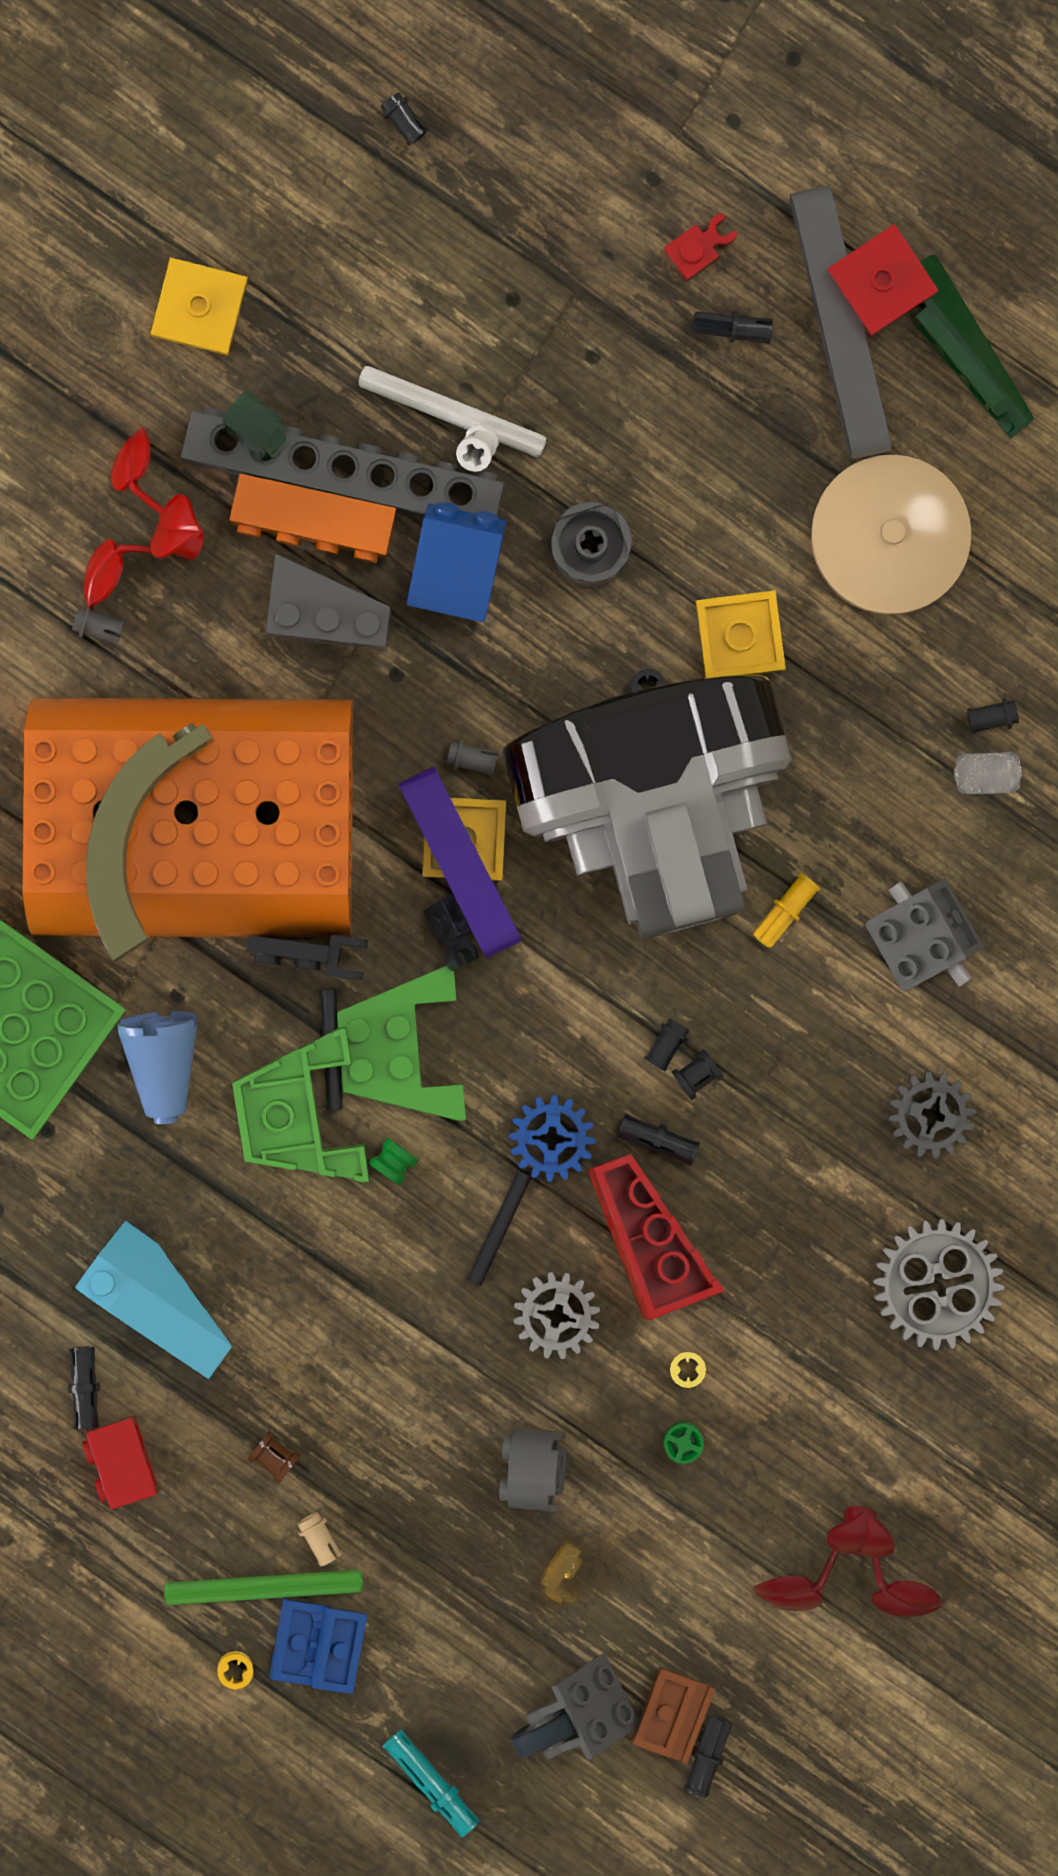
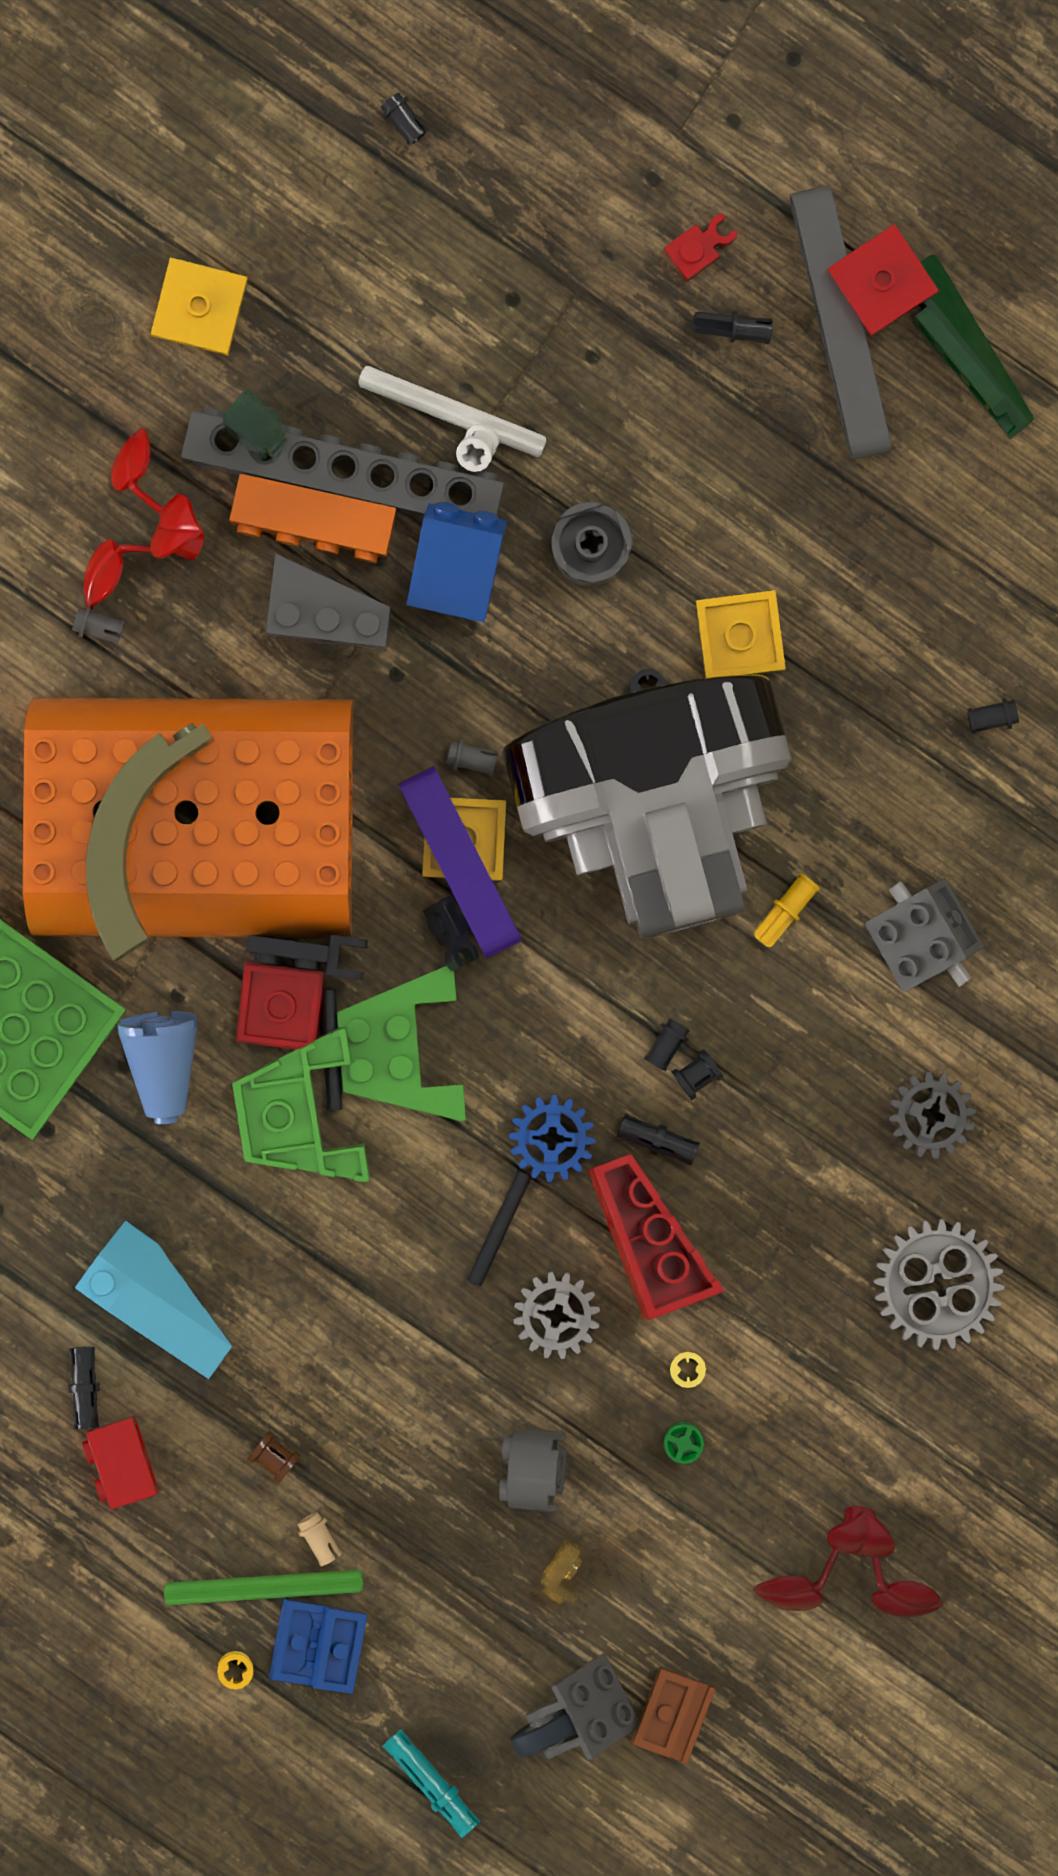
green wheel [369,1137,419,1186] -> none
black axle [684,1715,732,1797] -> none
tan dish [811,455,971,615] -> none
clear gear [954,752,1022,794] -> none
none -> red plate [235,962,325,1049]

